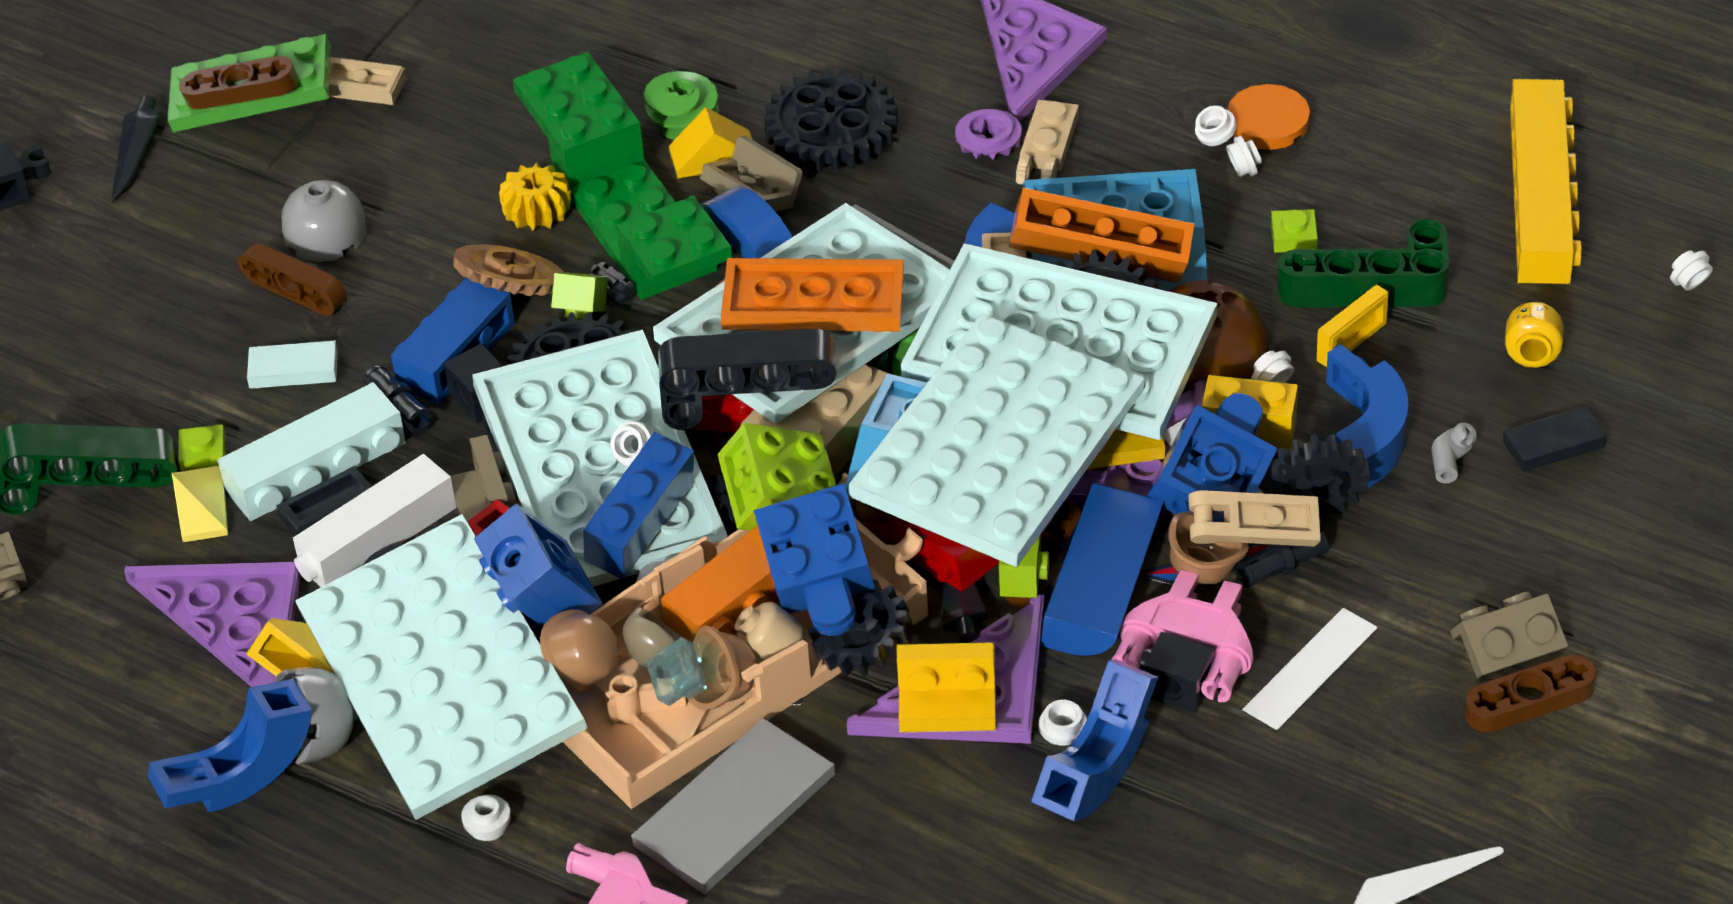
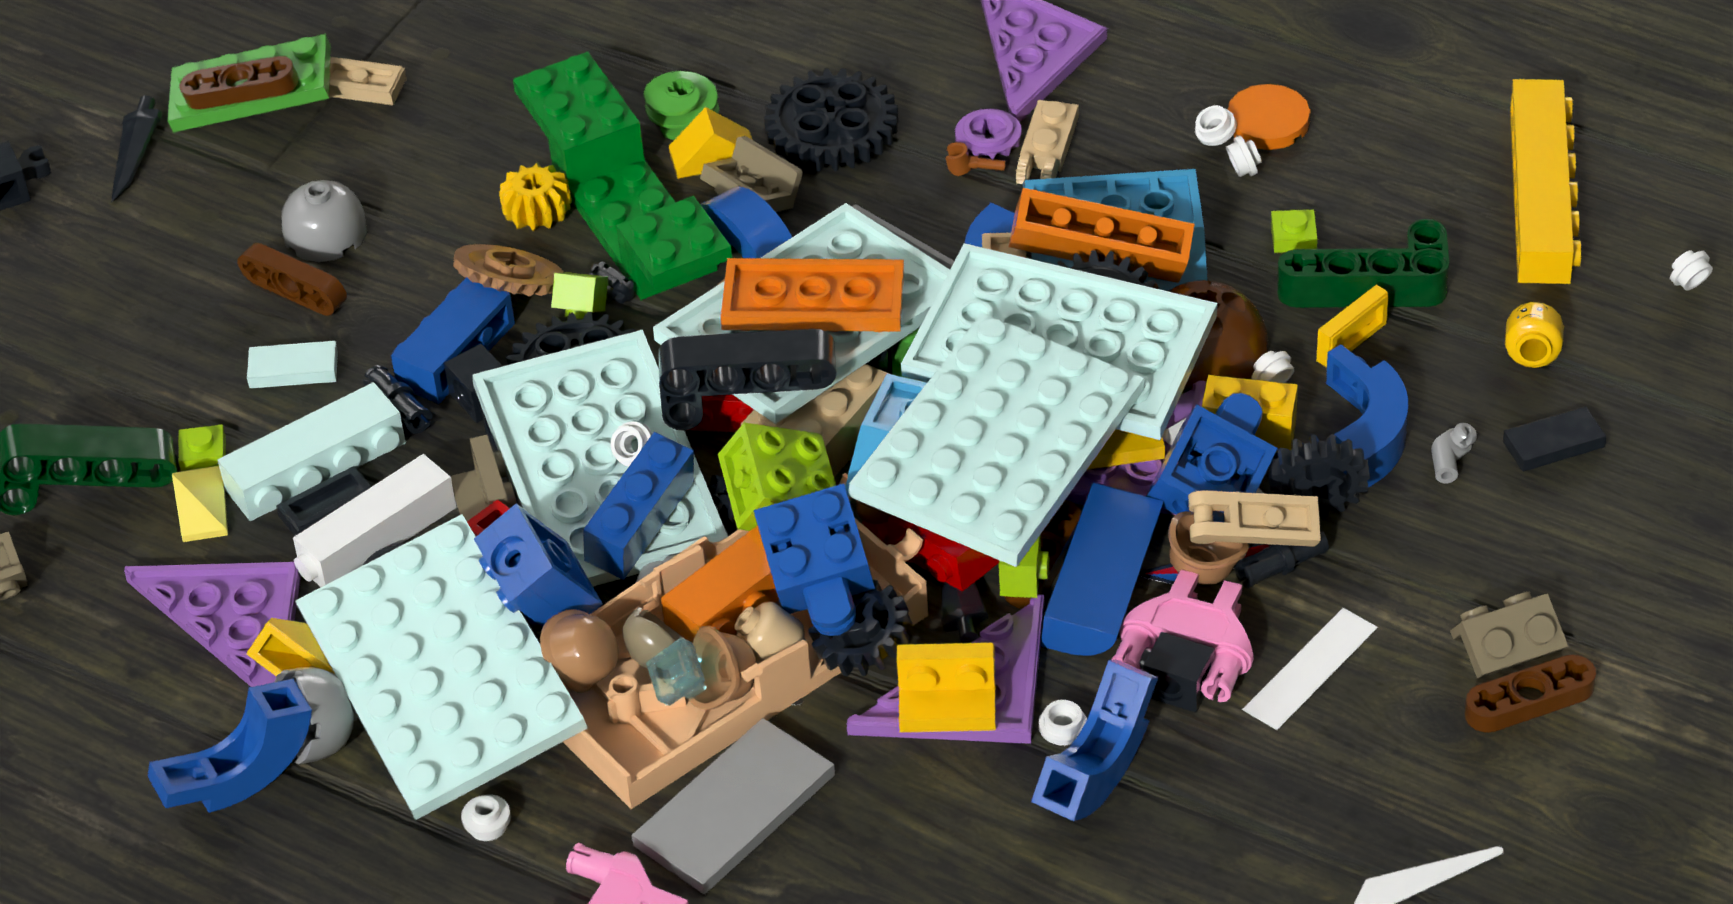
none -> dark orange hand [945,142,1005,176]

